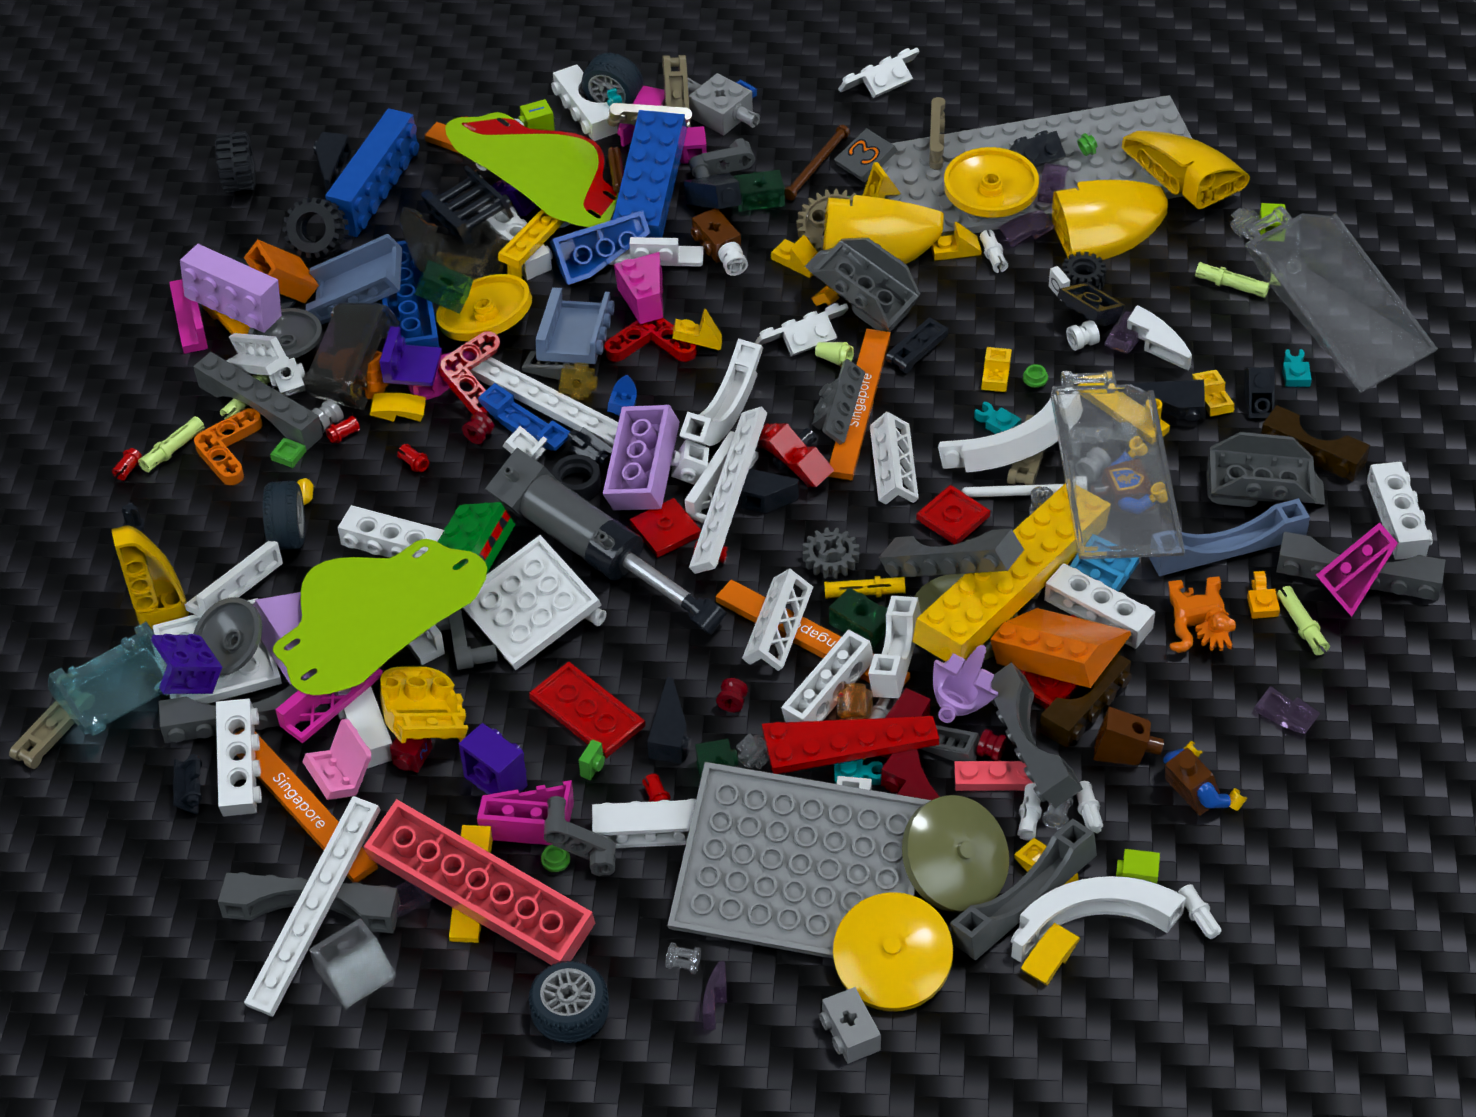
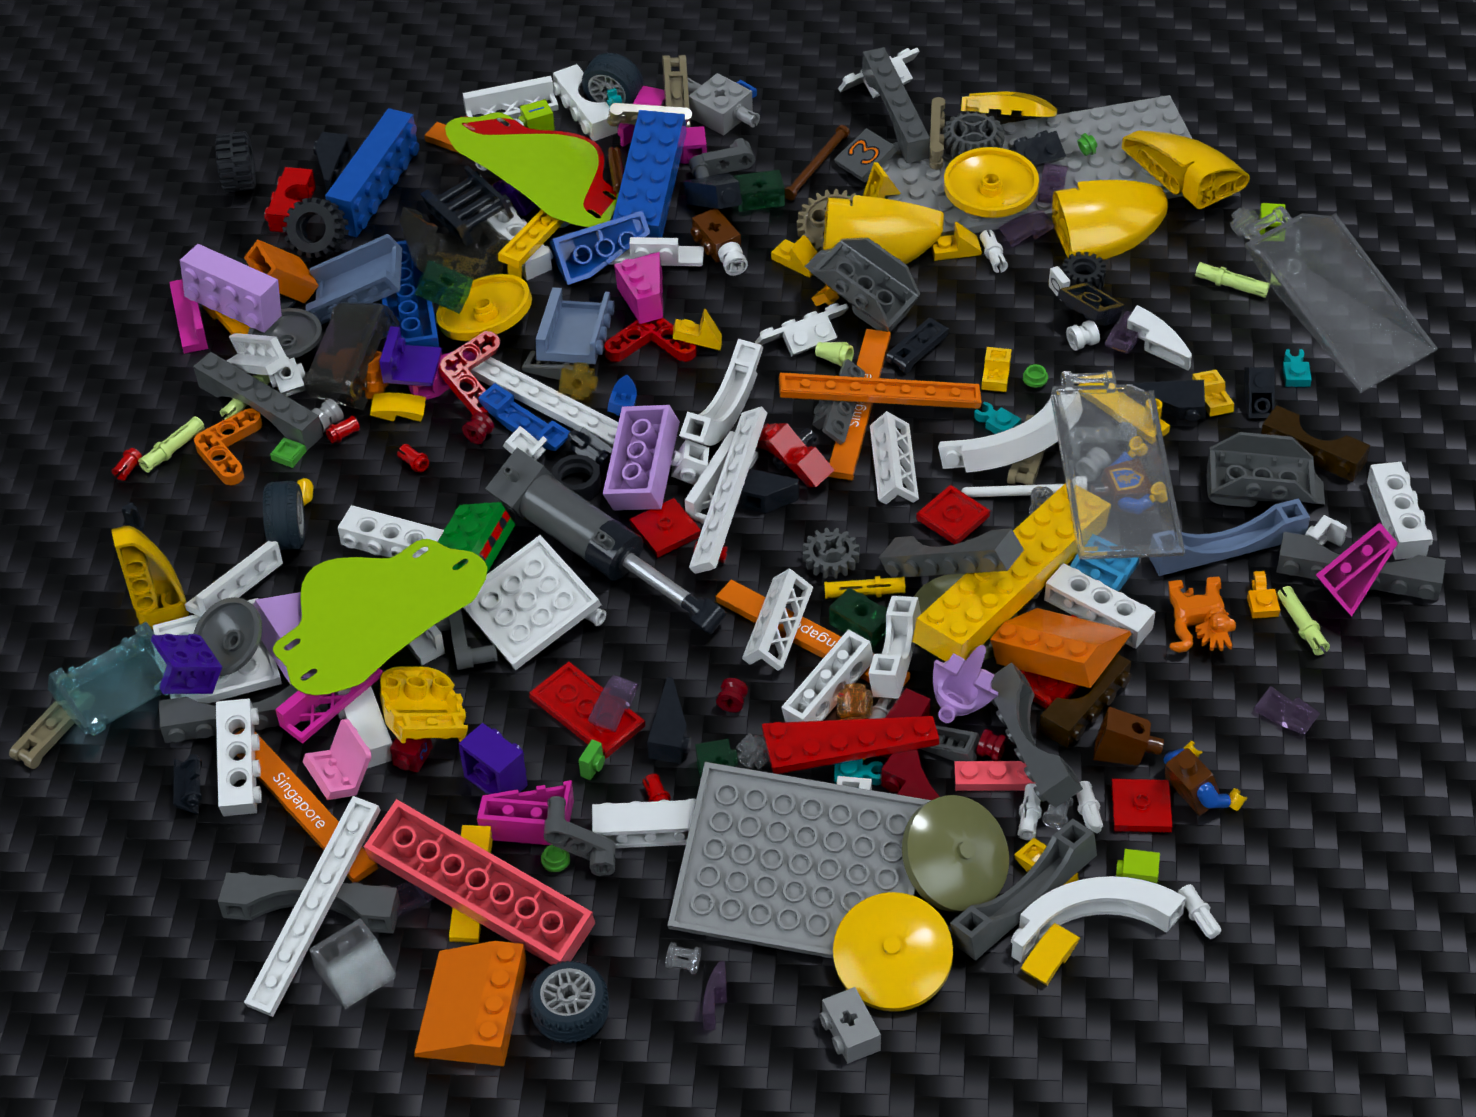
none -> red arch [265,167,316,233]
none -> orange slope [414,941,527,1066]
none -> white fence [463,76,559,122]
none -> clear purple slope [588,675,639,732]
none -> orange tile [779,373,982,409]
none -> dark grey arch [862,47,930,163]
none -> dark grey gear [942,111,1005,159]
none -> yellow slope [961,91,1057,117]
none -> red plate [1111,779,1172,832]
none -> white bracket [1305,515,1347,546]

